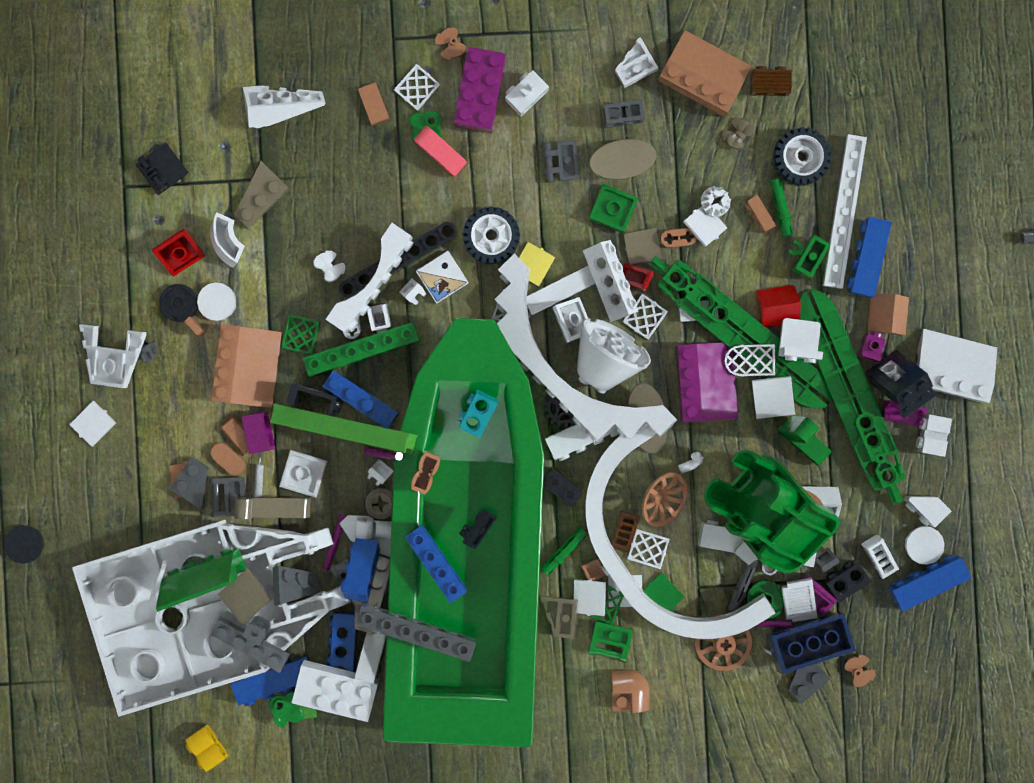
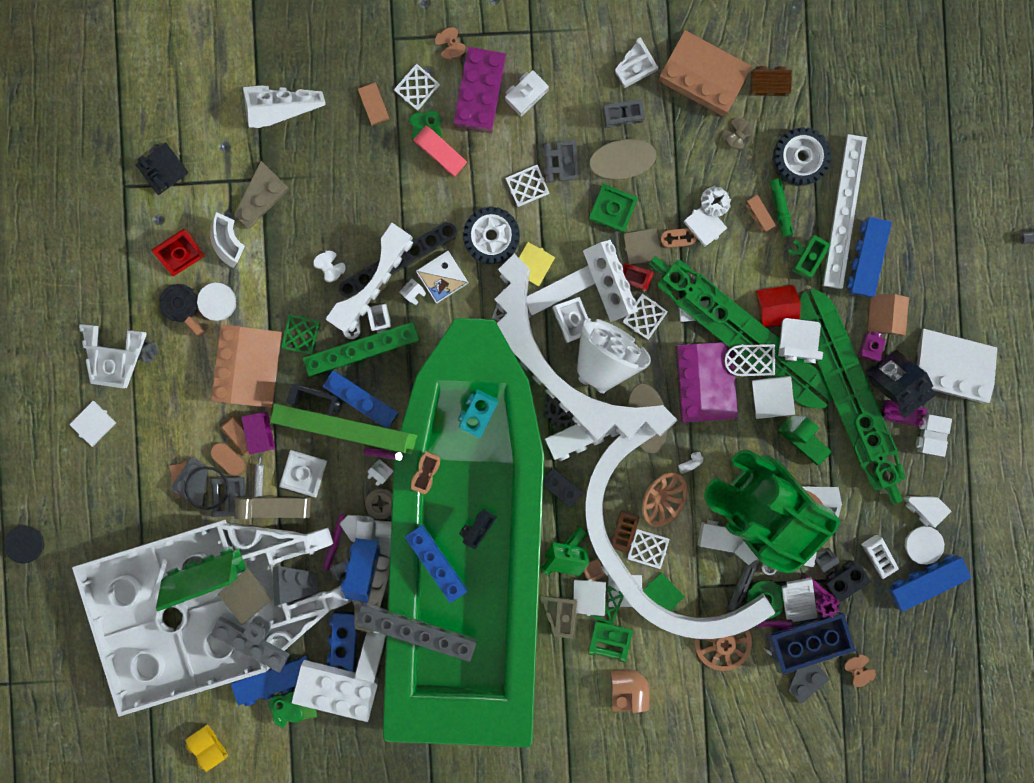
none -> black piece [184,466,229,510]
none -> white window [506,165,550,207]
none -> green hinge [545,542,589,576]
none -> magenta gear [816,594,840,618]

